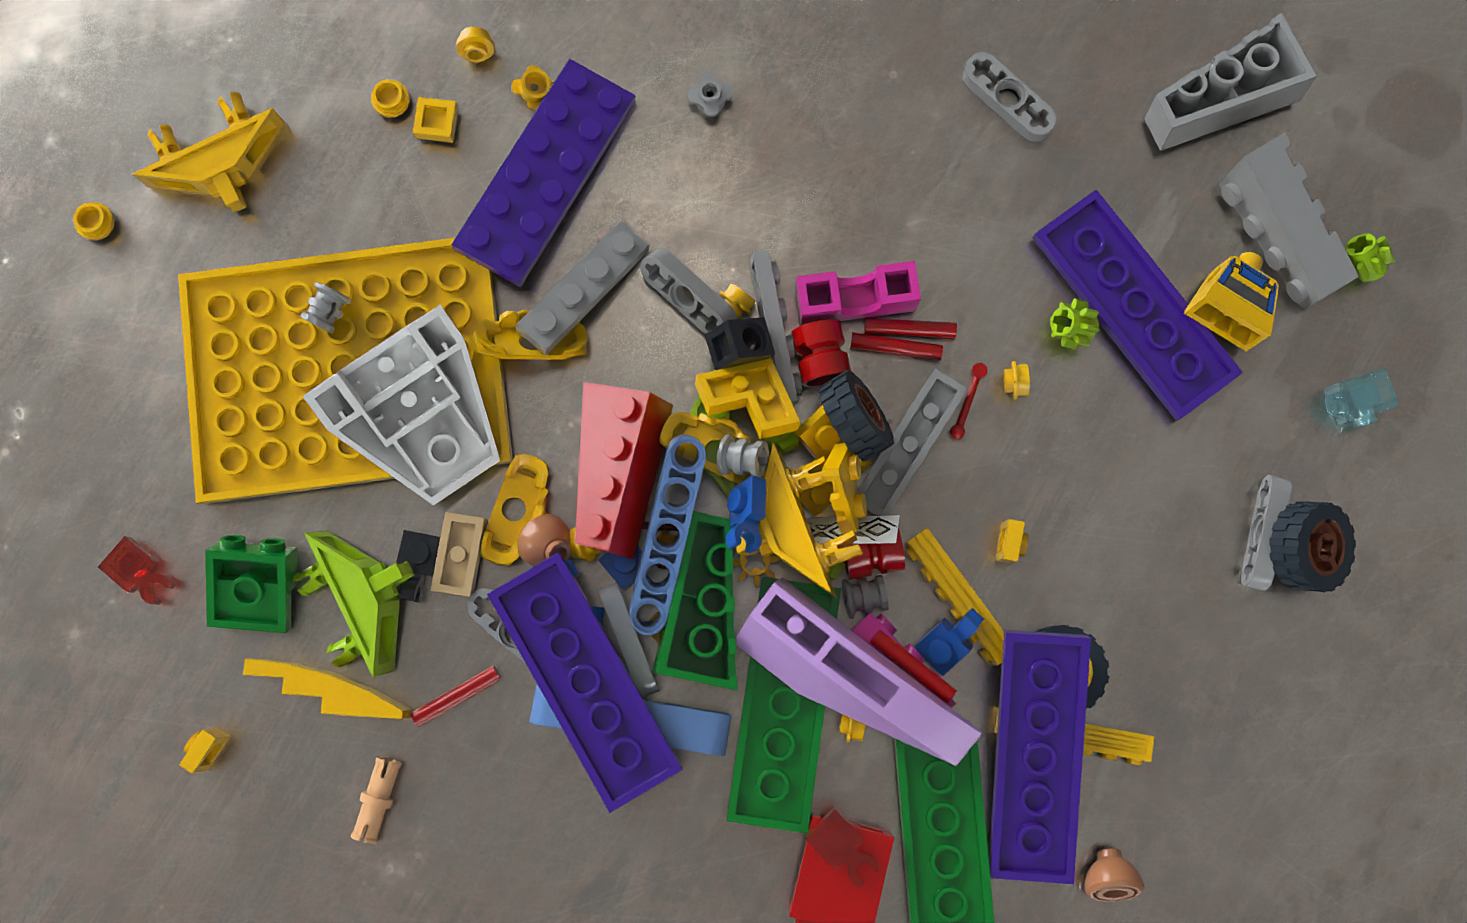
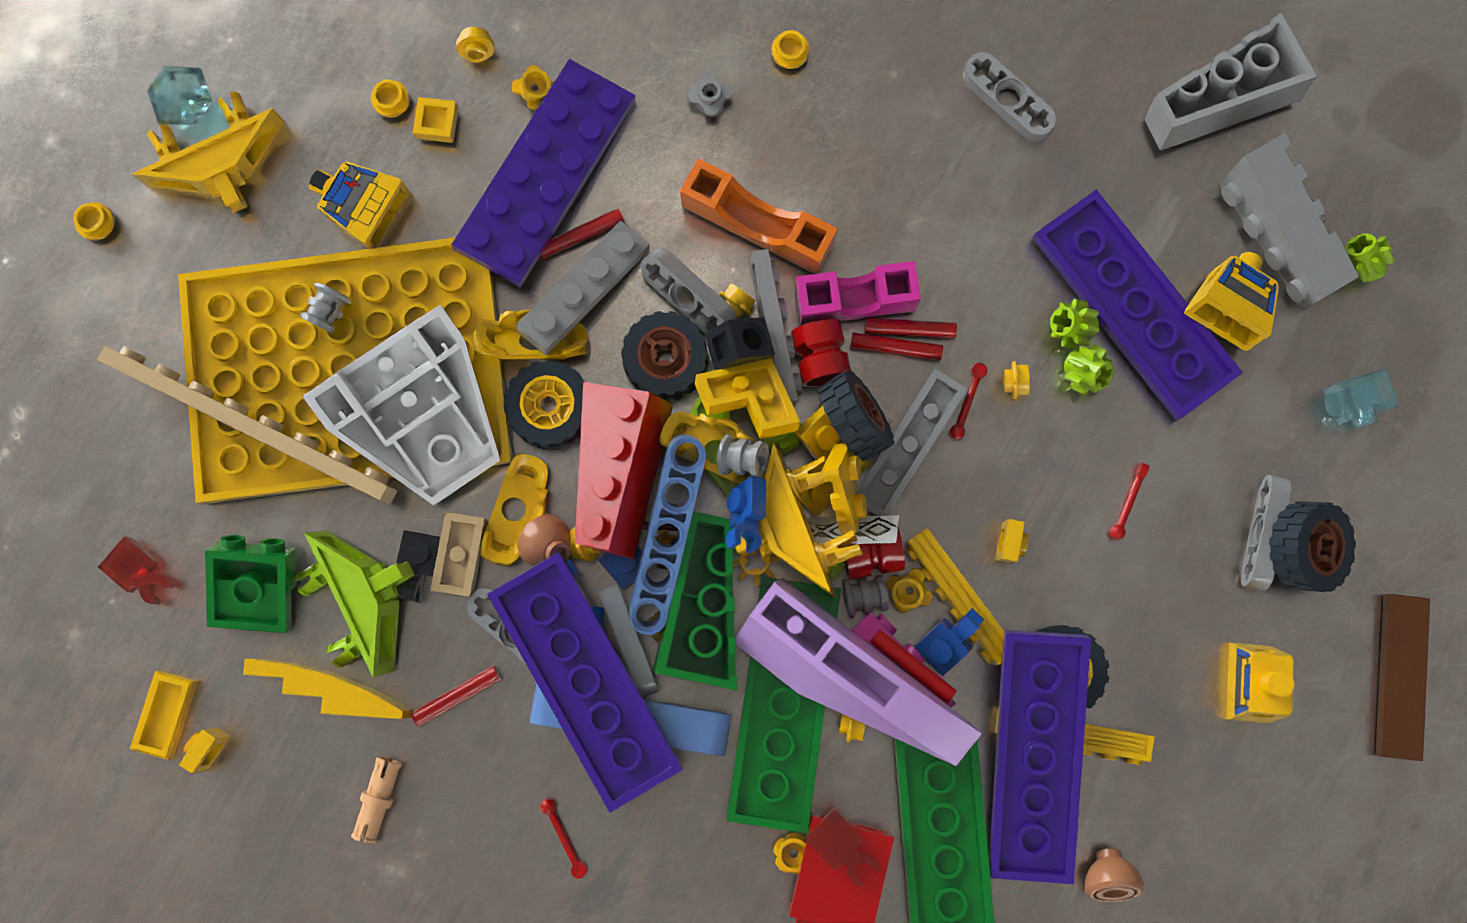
none -> tan plate [97,346,397,505]
none -> yellow tile [130,670,199,760]
none -> clear light blue brick [147,66,212,125]
none -> yellow torso [309,162,411,249]
none -> black wheel [503,360,585,450]
none -> red hinge [540,799,588,879]
none -> red piece [541,208,625,259]
none -> black wheel [621,311,708,401]
none -> orange arch [680,158,838,274]
none -> yellow plate [772,30,809,69]
none -> yellow plate [773,832,806,874]
none -> yellow plate [887,568,933,613]
none -> lime gear [1064,344,1114,395]
none -> red hinge [1110,462,1150,540]
none -> yellow torso [1226,643,1294,723]
none -> reddish brown tile [1375,594,1430,761]

